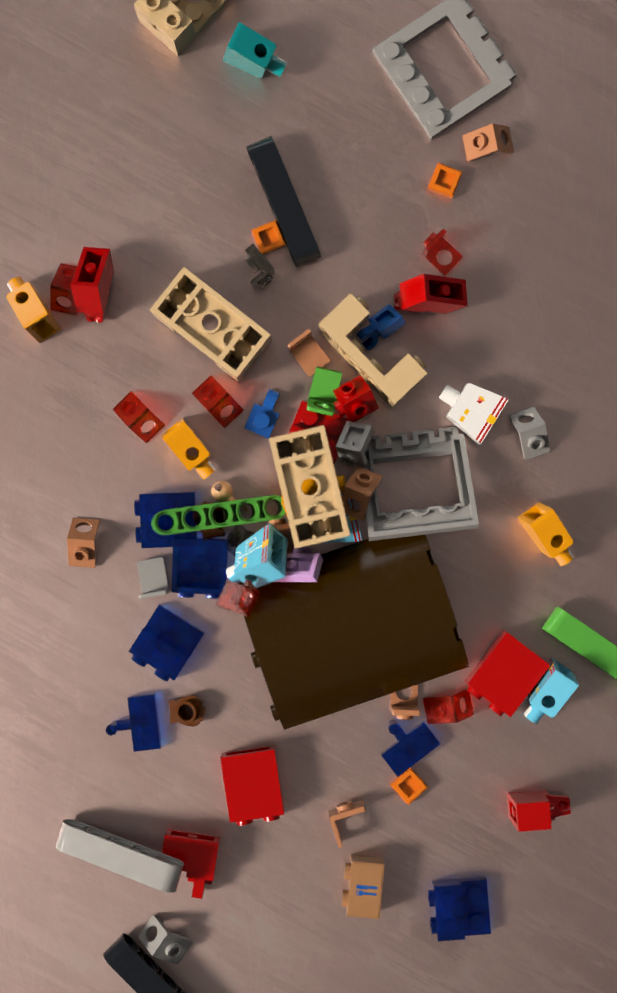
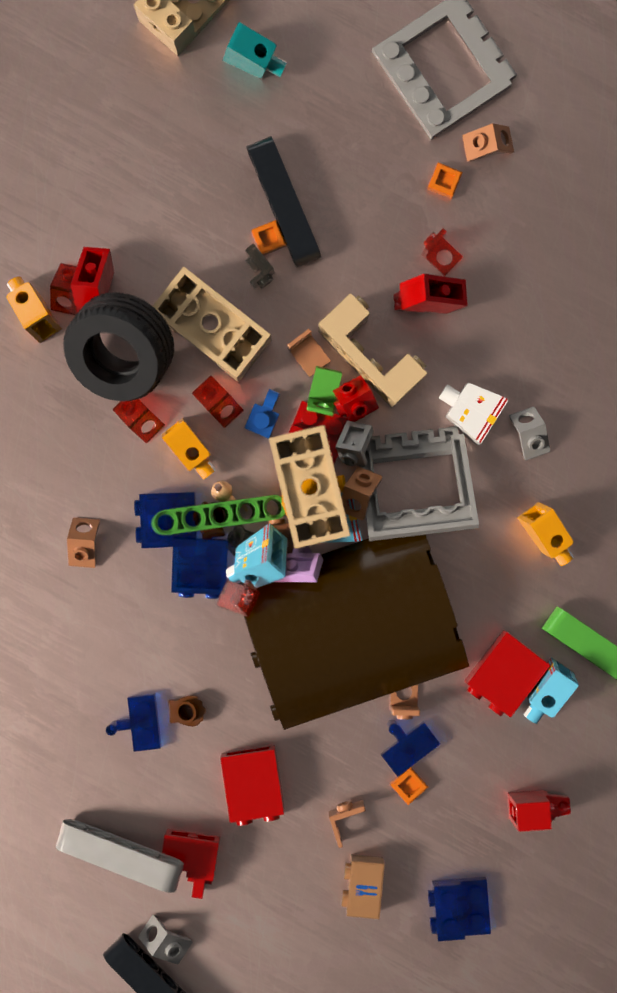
clear blue plate [128,604,205,682] -> none
light grey bracket [137,557,170,599] -> none
blue plate [356,304,406,351] -> none
clear red bracket [423,689,474,724] -> none
none -> black tyre [63,292,174,401]

